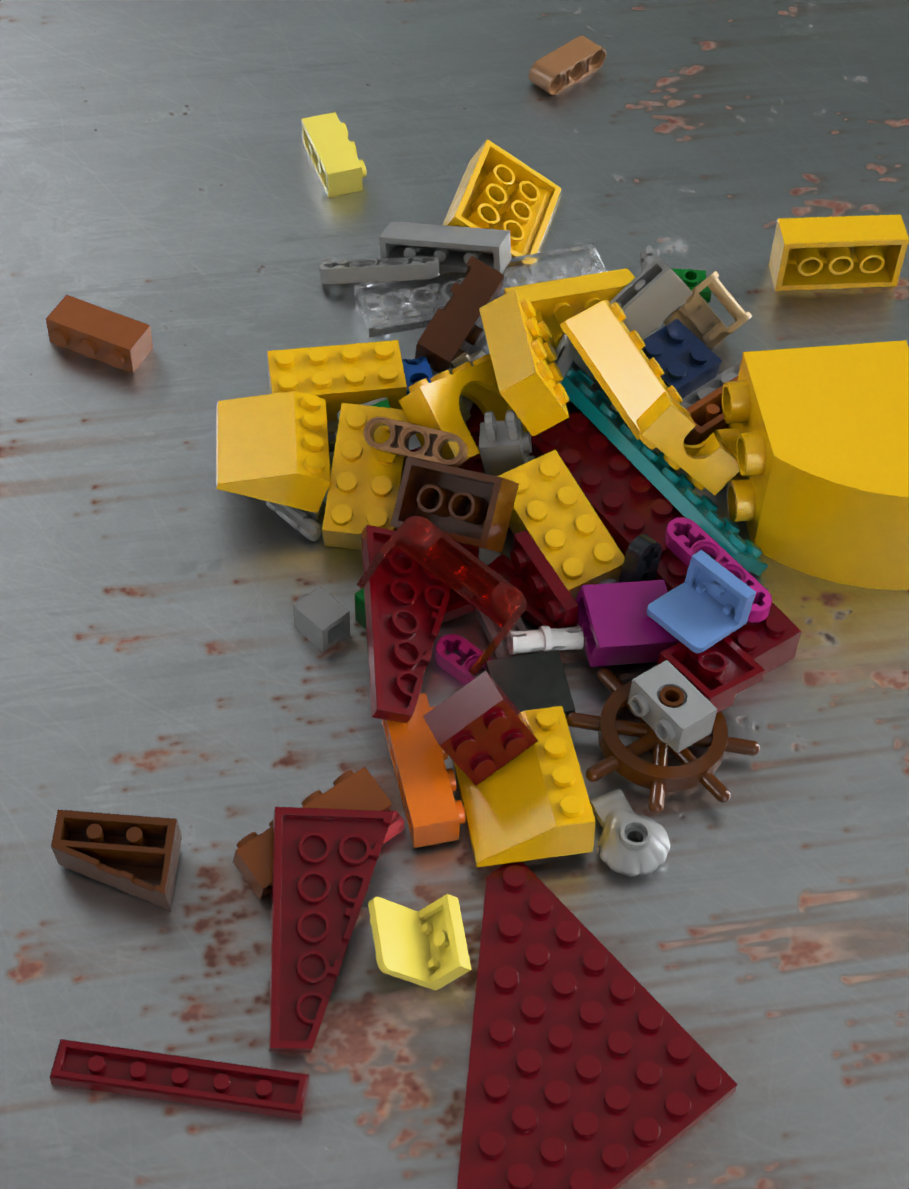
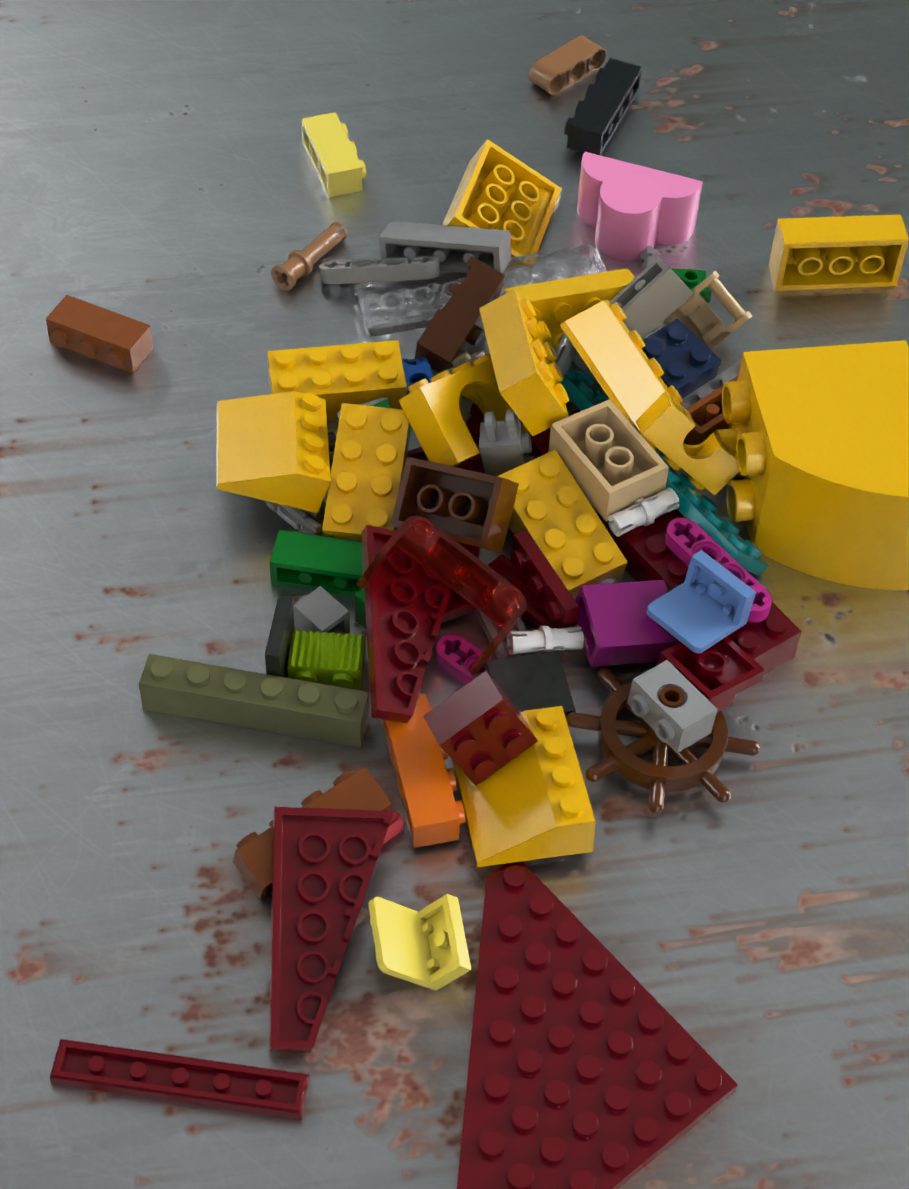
reddish brown wedge [51,810,182,911] -> none
medium nougat beam [364,417,468,467] -> none
light grey animal [590,789,670,877] -> none
black beam [618,534,662,583] -> none
none -> olive brick [139,654,369,748]
none -> pearl dark grey tile [265,596,295,678]
none -> green brick [269,530,364,597]
none -> medium nougat pin [271,222,347,291]
none -> lime brick [287,630,366,689]
none -> tan brick [548,399,669,521]
none -> black brick [564,58,642,155]
none -> bright pink brick [577,152,703,261]
none -> white pin [608,488,680,537]

